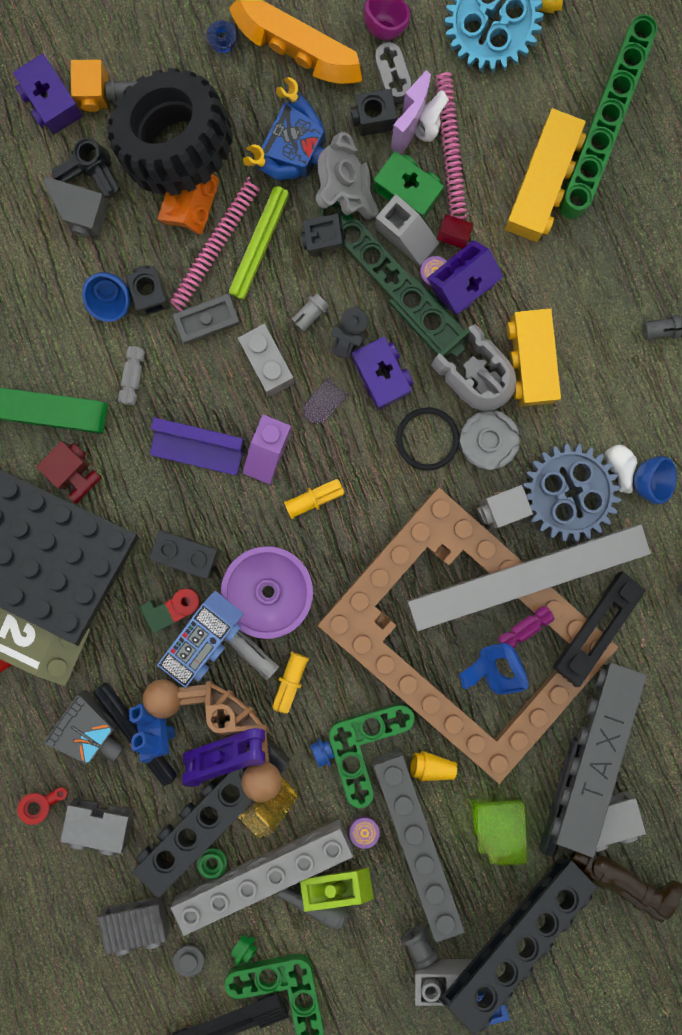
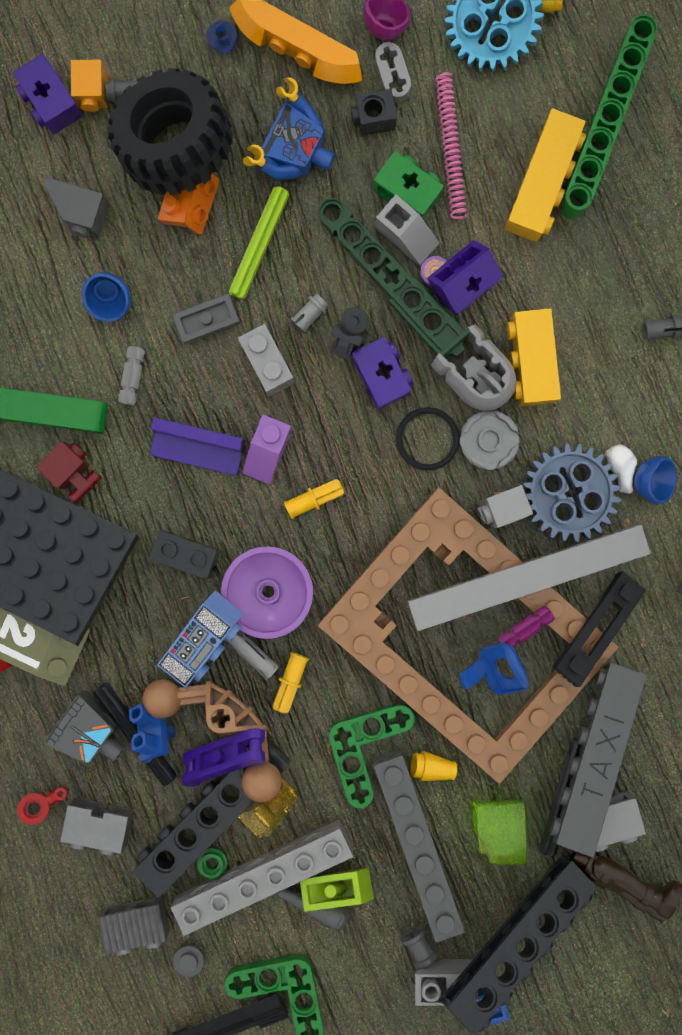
black axle [52,138,120,198] -> none
black brick [126,266,171,317] -> none
leg [139,588,201,634] -> none
bright pink piece [170,177,260,311] -> none
green plate [230,934,258,966] -> none
black bracket [301,213,345,257] -> none
clear purple piece [303,376,349,424] -> none
blue plate [310,738,335,768] -> none
light grey tile [316,132,379,220] -> none
medium lavender tile [349,816,380,849] -> none
lavender slope [391,70,431,155] -> none
white animal [415,90,449,142] -> none
dark red tile [437,214,474,249] -> none

